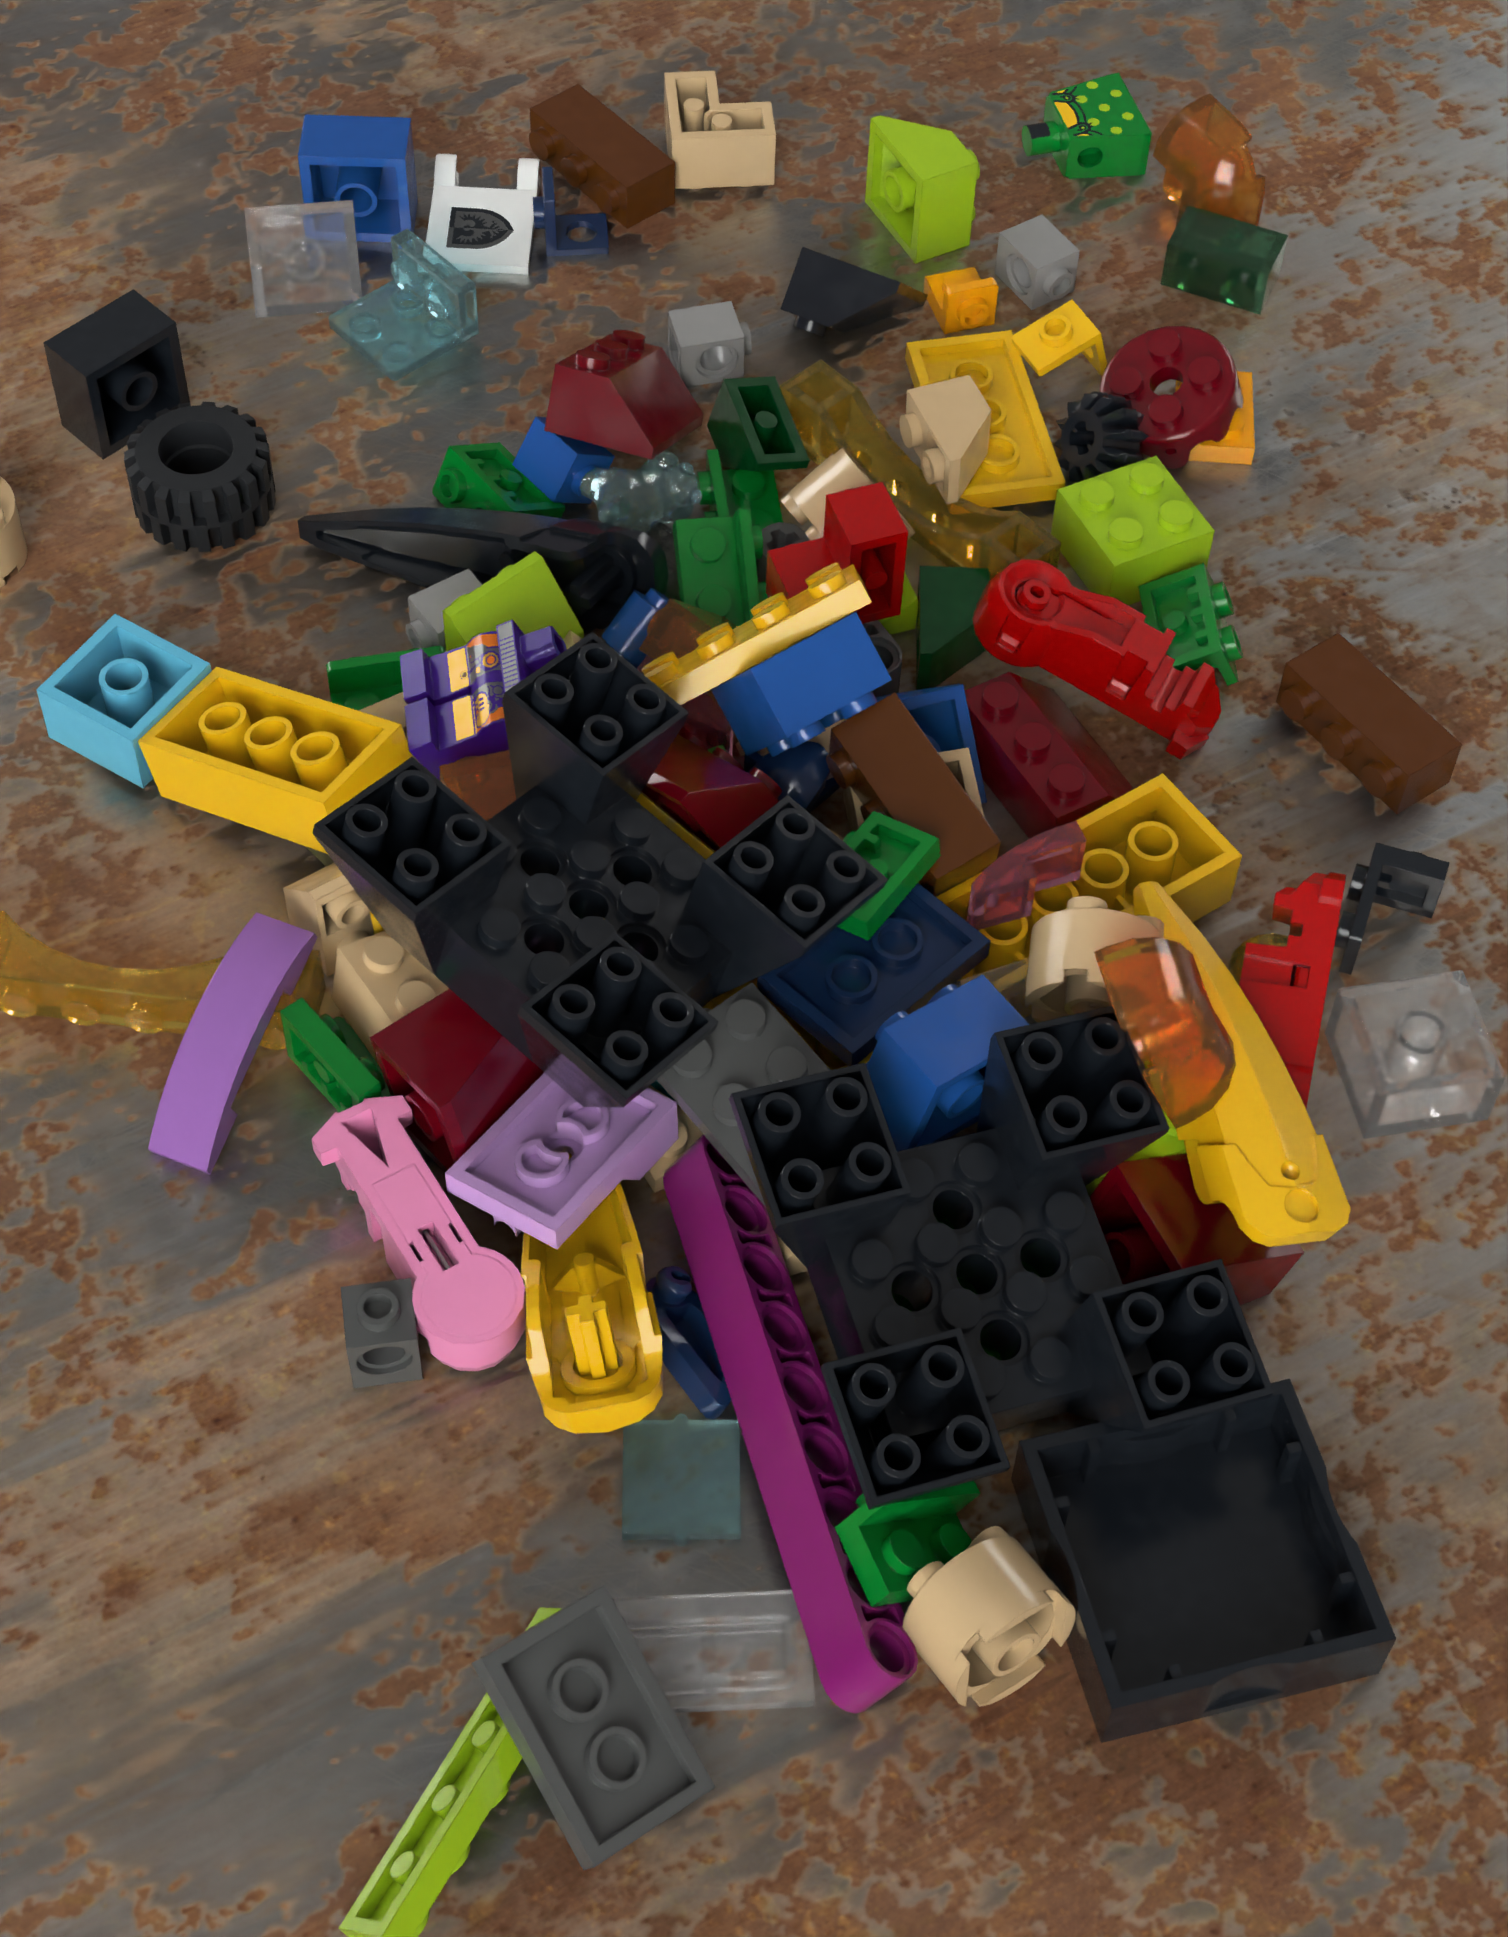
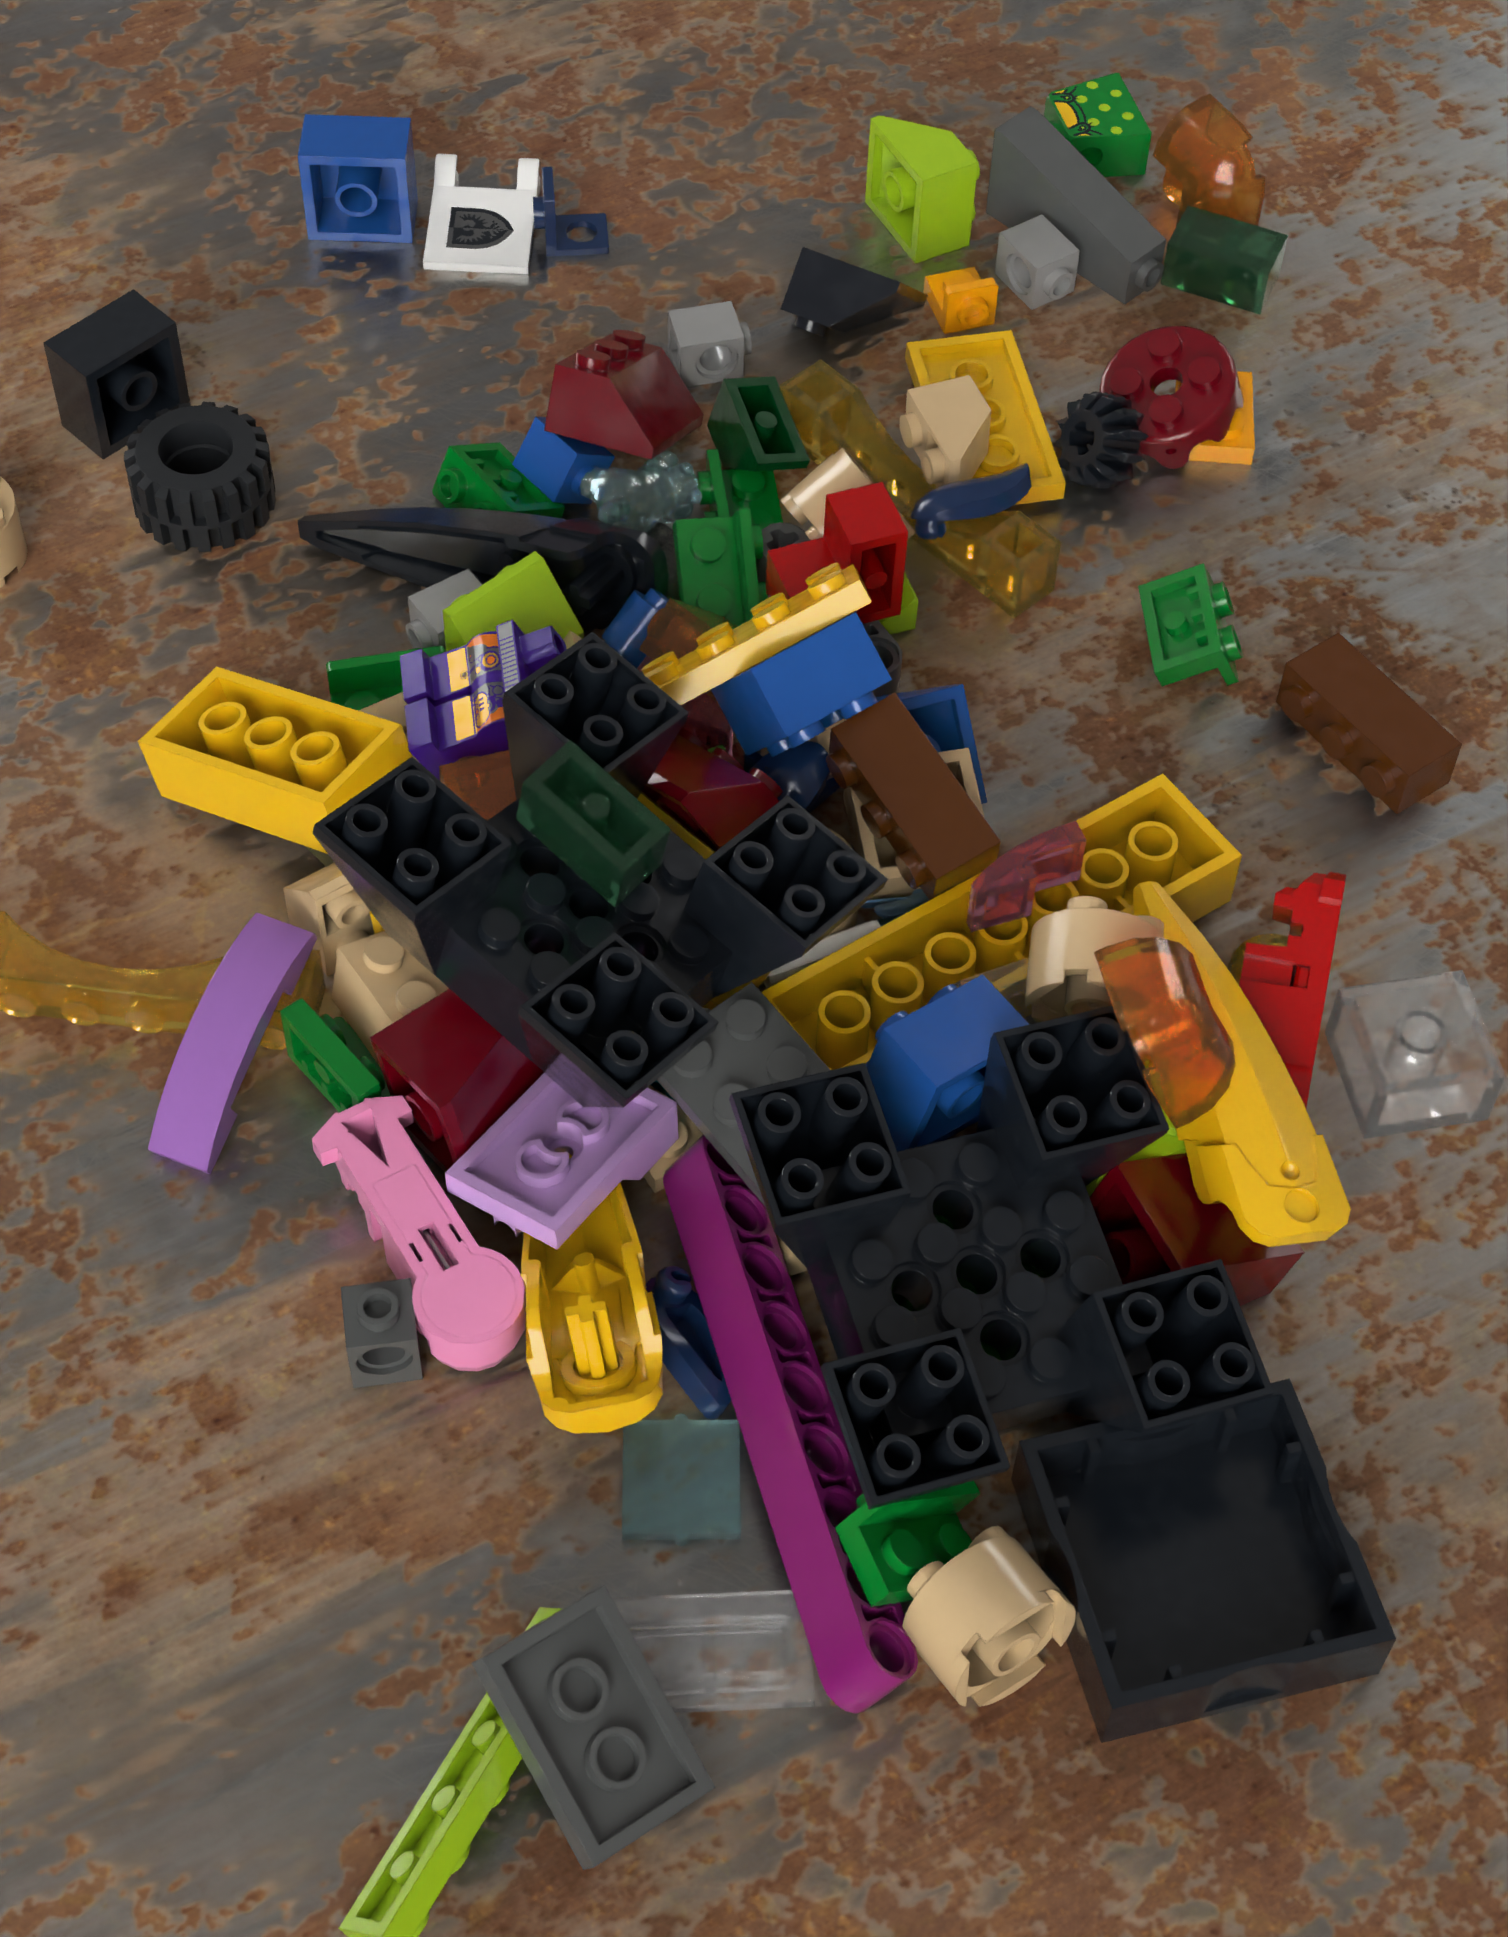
medium azure brick [36,614,212,788] -> none
clear slope [244,200,364,318] -> none
clear light blue bracket [329,228,479,381] -> none
reddish brown brick [529,84,675,229] -> none
tan brick [664,71,776,189] -> none
dark blue plate [757,883,991,1066] -> none
green bracket [837,811,941,941] -> none
dark green slope [916,566,990,690] -> none
dark red slope [965,672,1134,844] -> none
red piece [973,559,1221,760] -> none
yellow bracket [1011,299,1107,377] -> none
lime brick [1050,456,1215,606] -> none
black bracket [1334,842,1450,975] -> none
none -> clear green brick [516,740,671,907]
none -> dark blue arm [910,463,1032,539]
none -> dark grey slope [986,106,1166,305]

